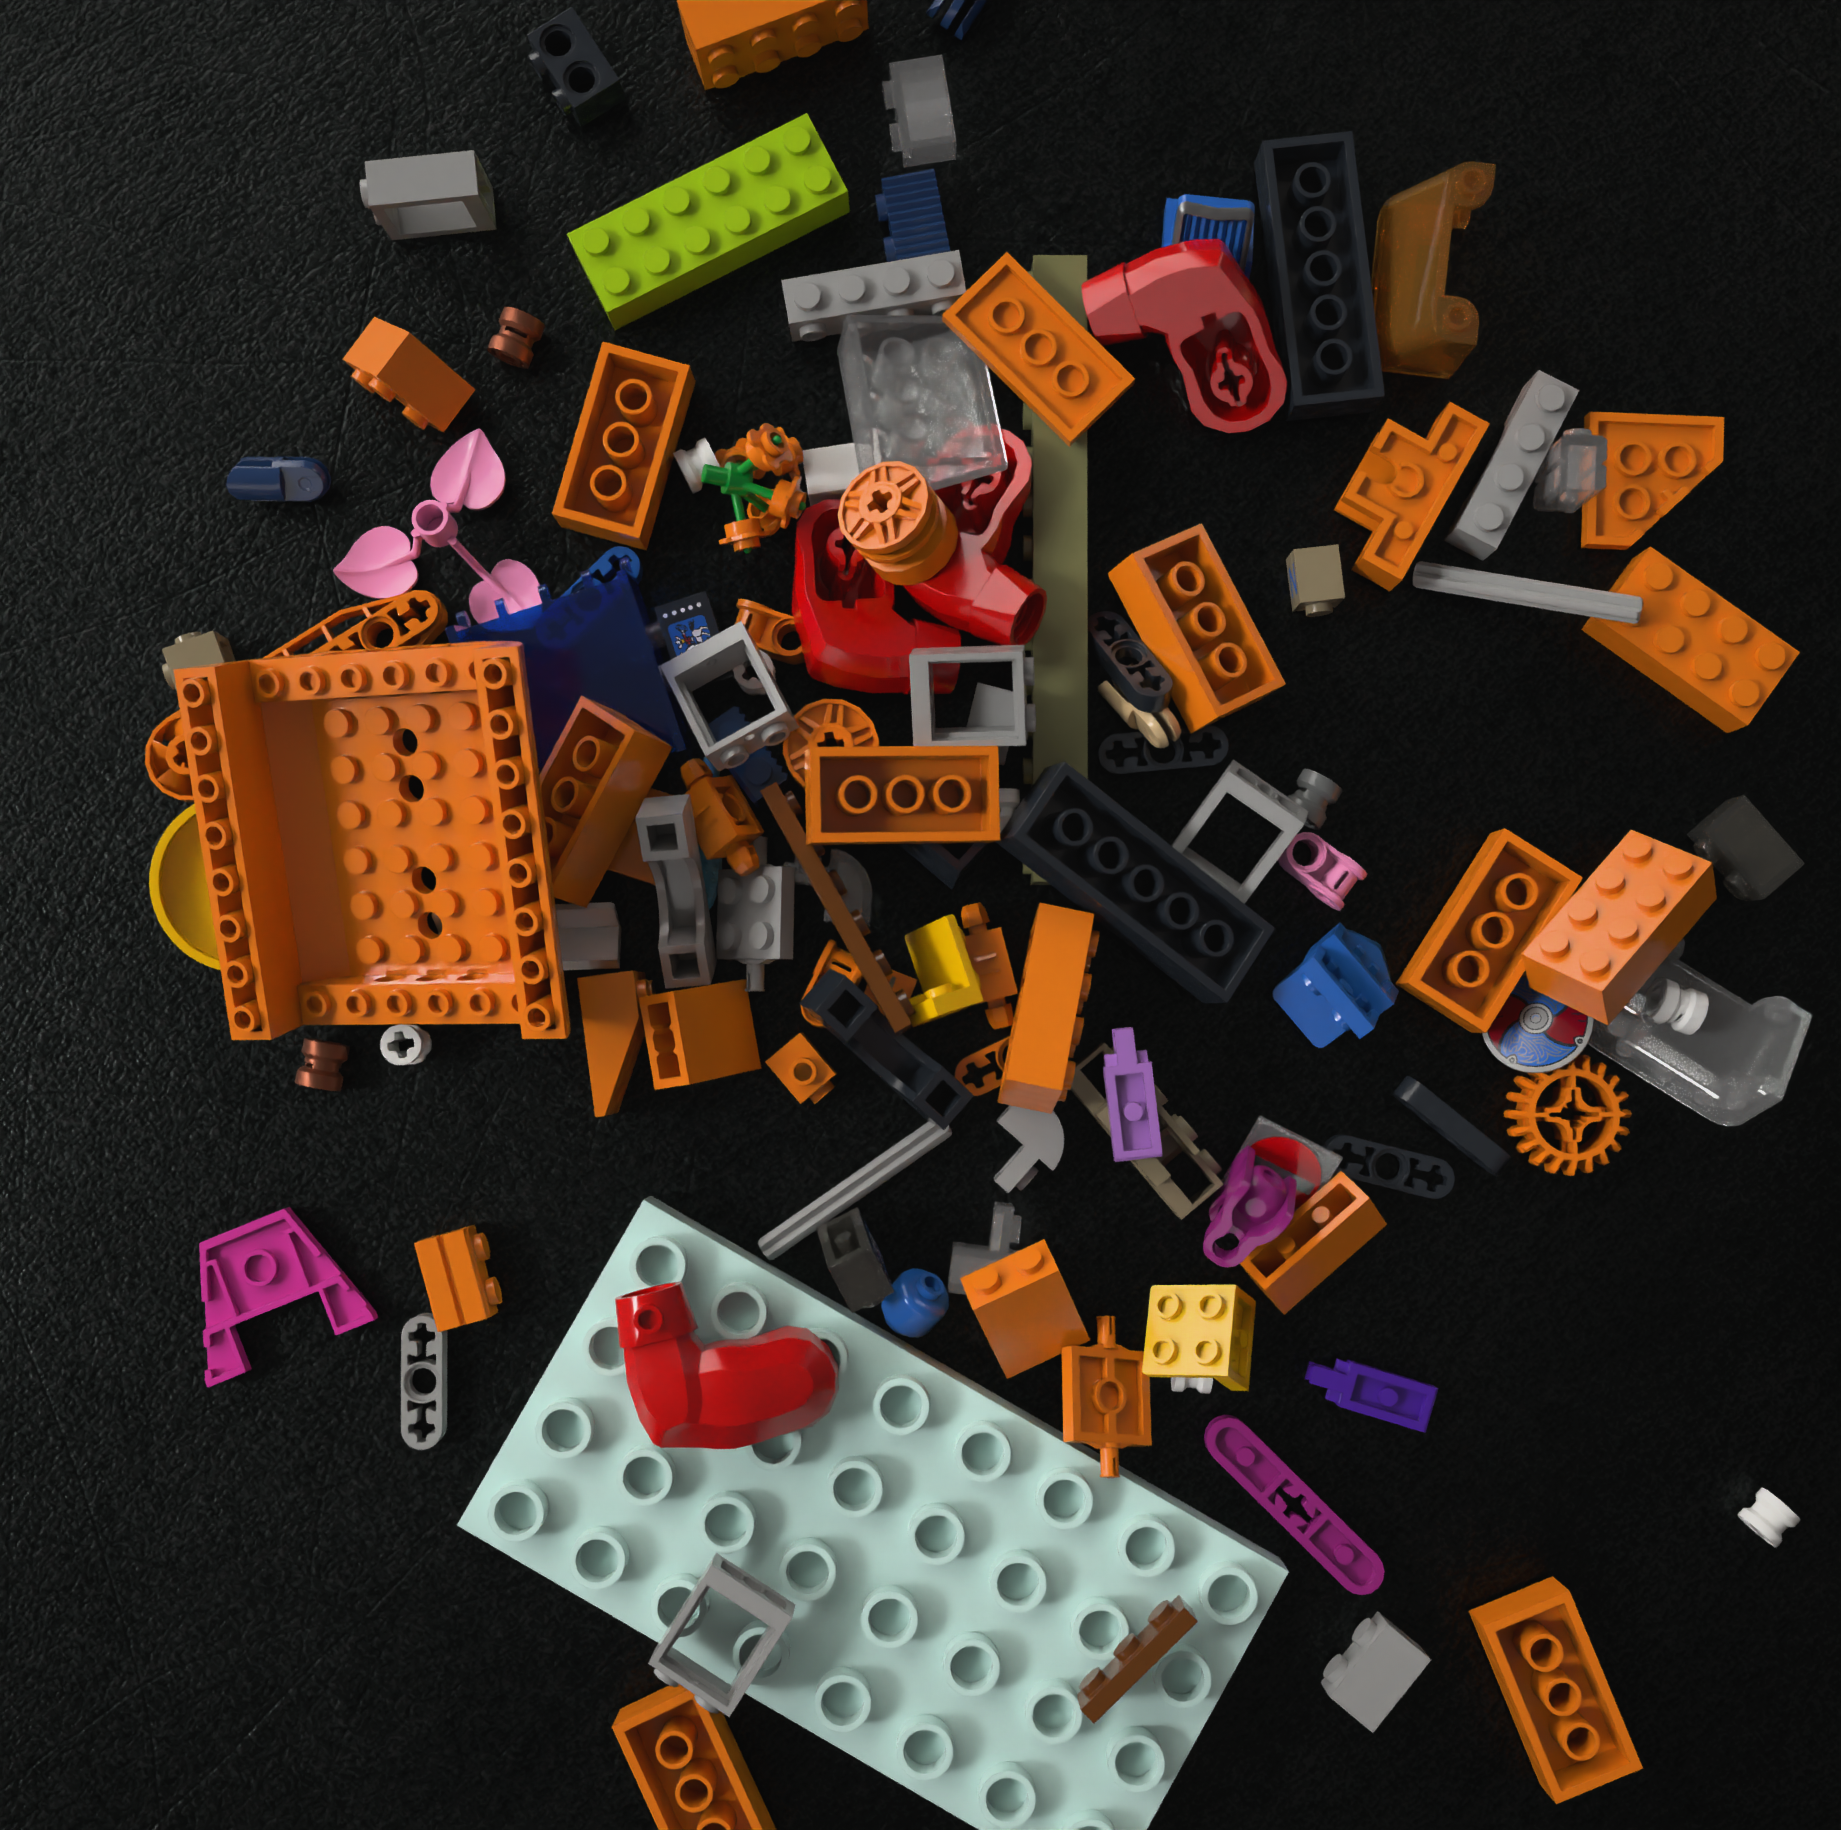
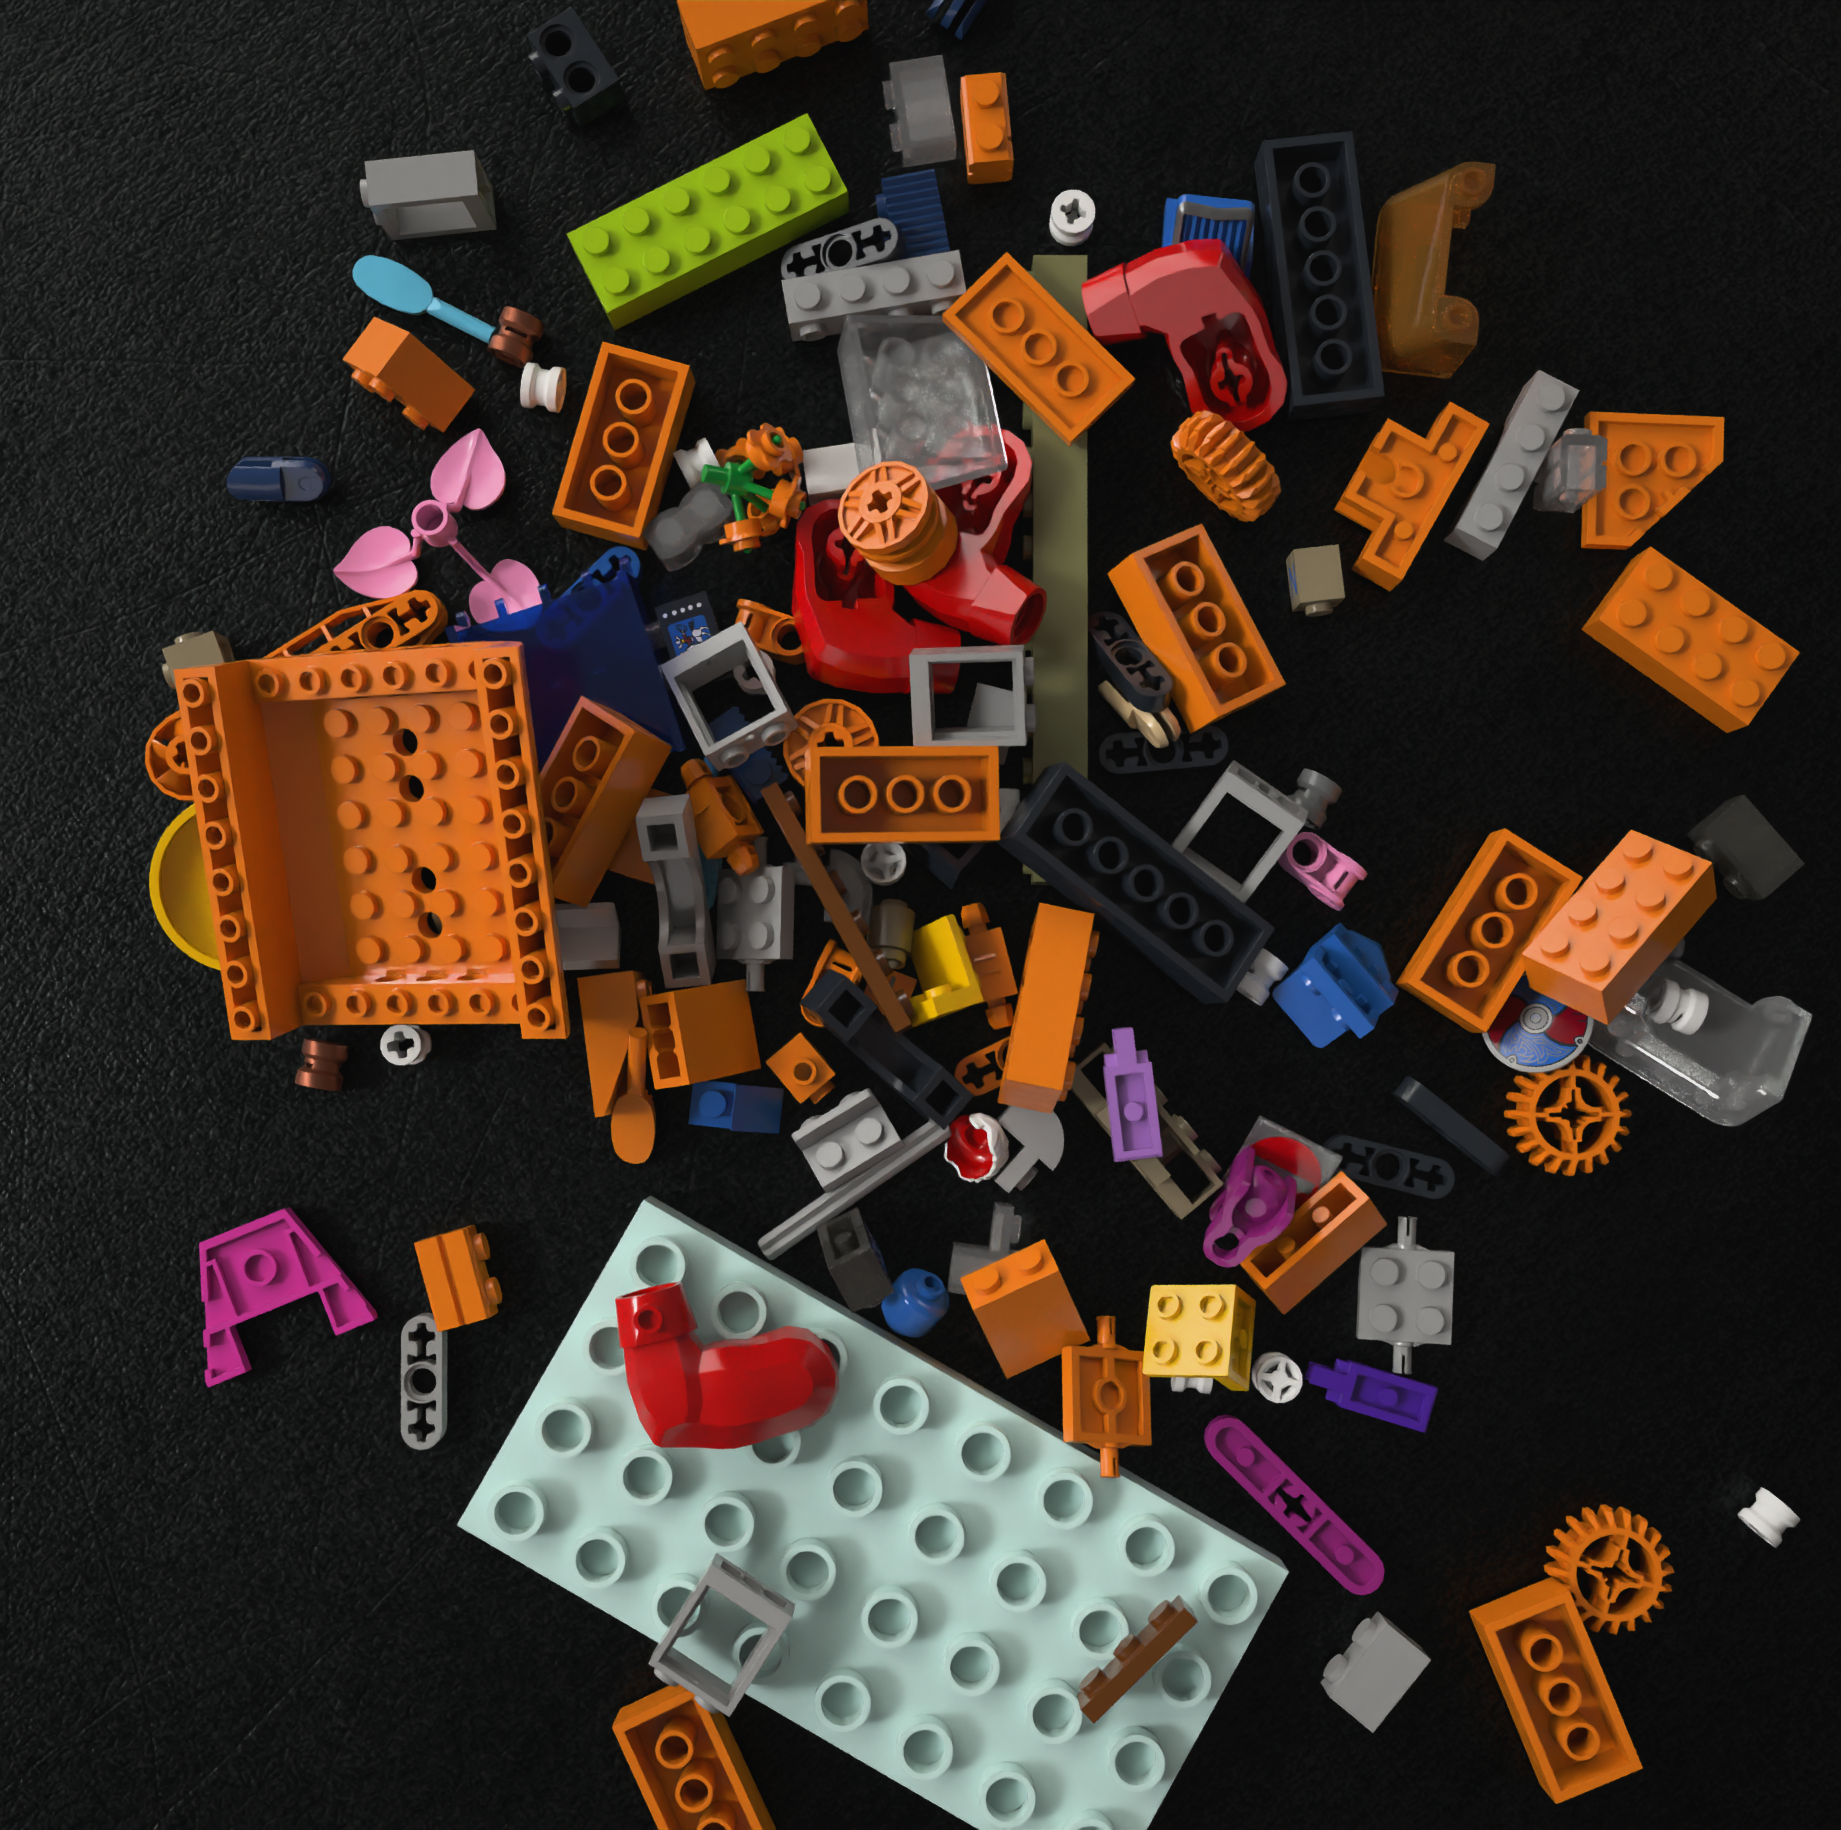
light grey axle [1412,561,1643,624] -> none
none -> medium azure piece [352,255,498,344]
none -> white wheel [520,362,566,413]
none -> orange piece [611,1027,656,1164]
none -> clear brick [643,483,736,571]
none -> blue slope [688,1080,785,1134]
none -> black beam [781,218,906,280]
none -> light grey bracket [792,1088,905,1193]
none -> white wheel [861,844,906,886]
none -> dark tan brick [867,899,916,969]
none -> red hair [944,1112,1009,1183]
none -> orange brick [960,72,1014,185]
none -> white wheel [1049,190,1095,246]
none -> orange gear [1170,410,1281,522]
none -> white wheel [1236,948,1288,1006]
none -> white wheel [1252,1352,1302,1403]
none -> light grey plate [1356,1216,1454,1374]
none -> orange gear [1543,1504,1675,1635]

